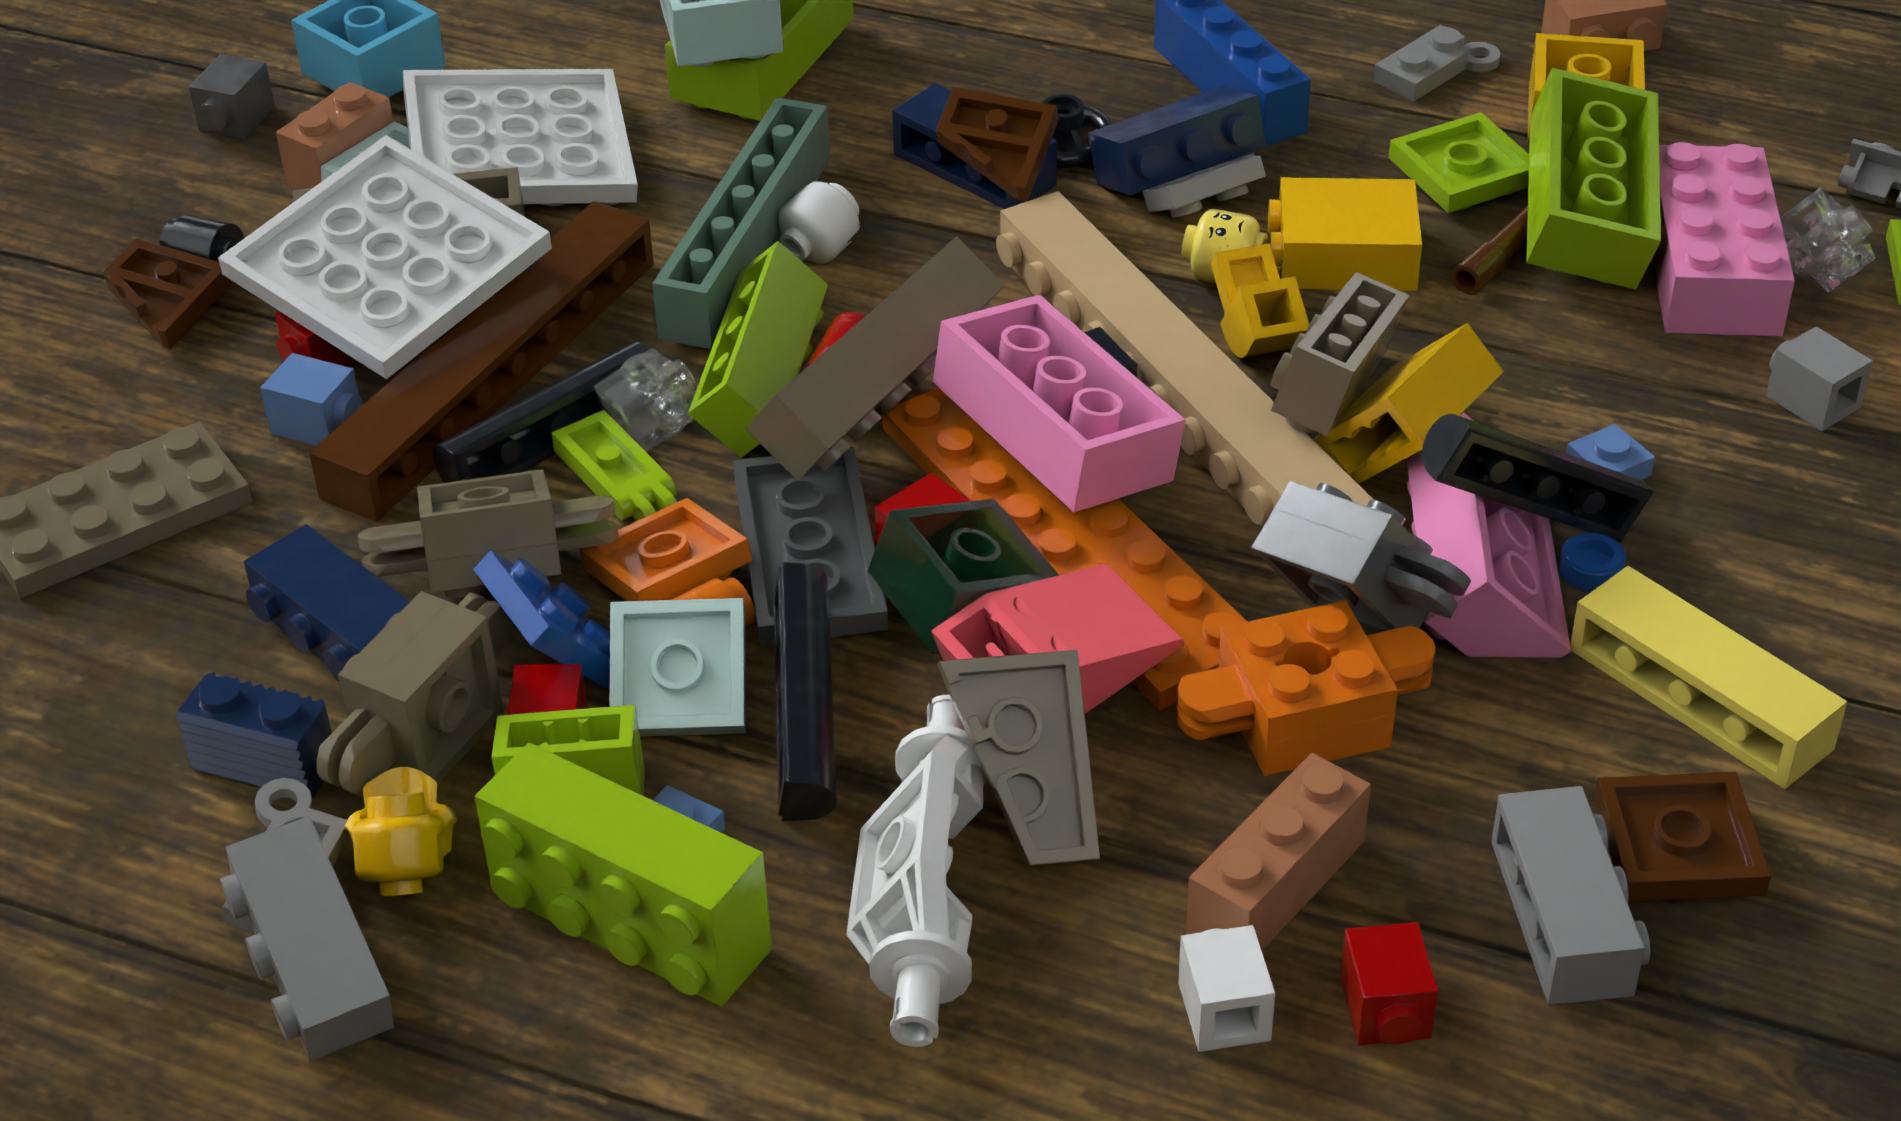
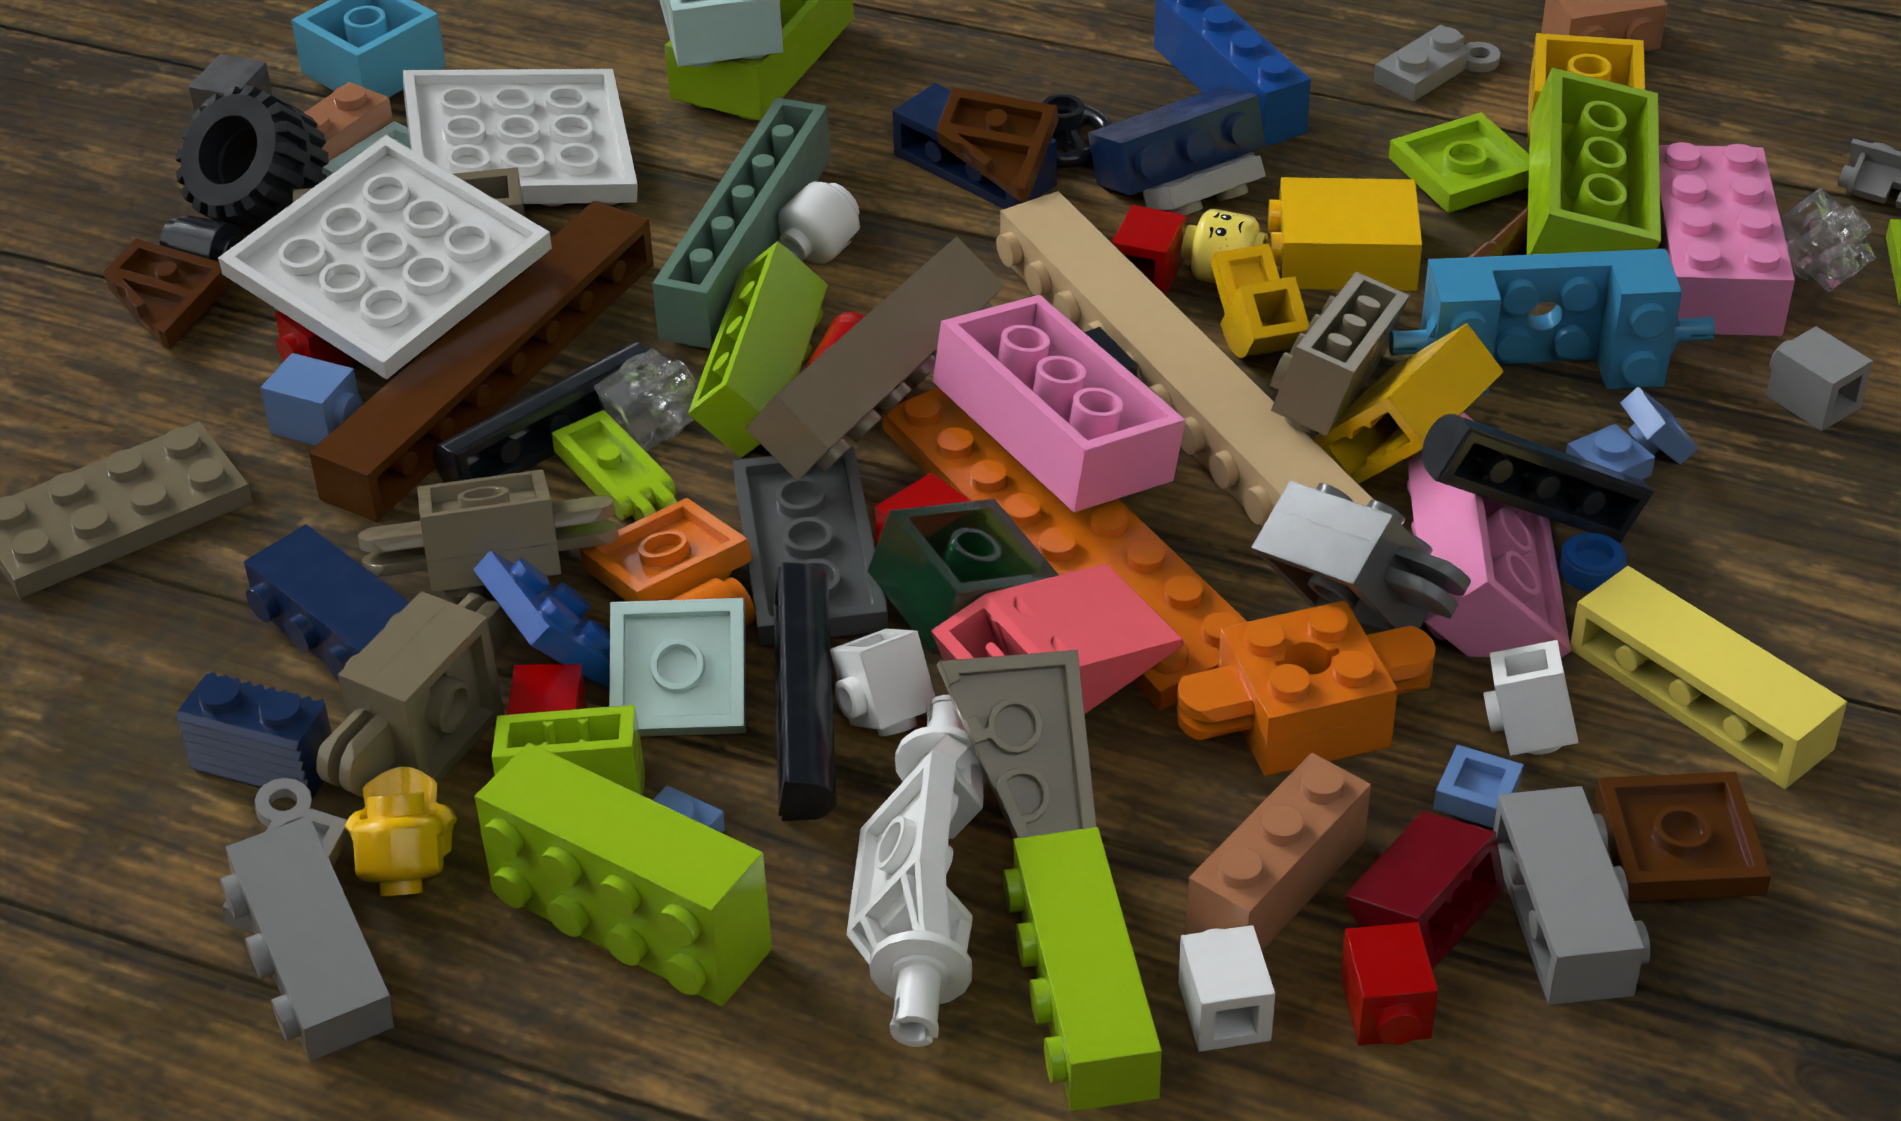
none -> black tyre [176,85,329,235]
none -> white brick [829,628,935,736]
none -> lime brick [1002,827,1162,1112]
none -> red brick [1111,205,1186,296]
none -> dark red brick [1345,811,1506,970]
none -> dark azure brick [1389,249,1715,395]
none -> medium blue plate [1433,745,1524,828]
none -> white brick [1483,640,1579,756]
none -> medium blue plate [1620,387,1699,465]

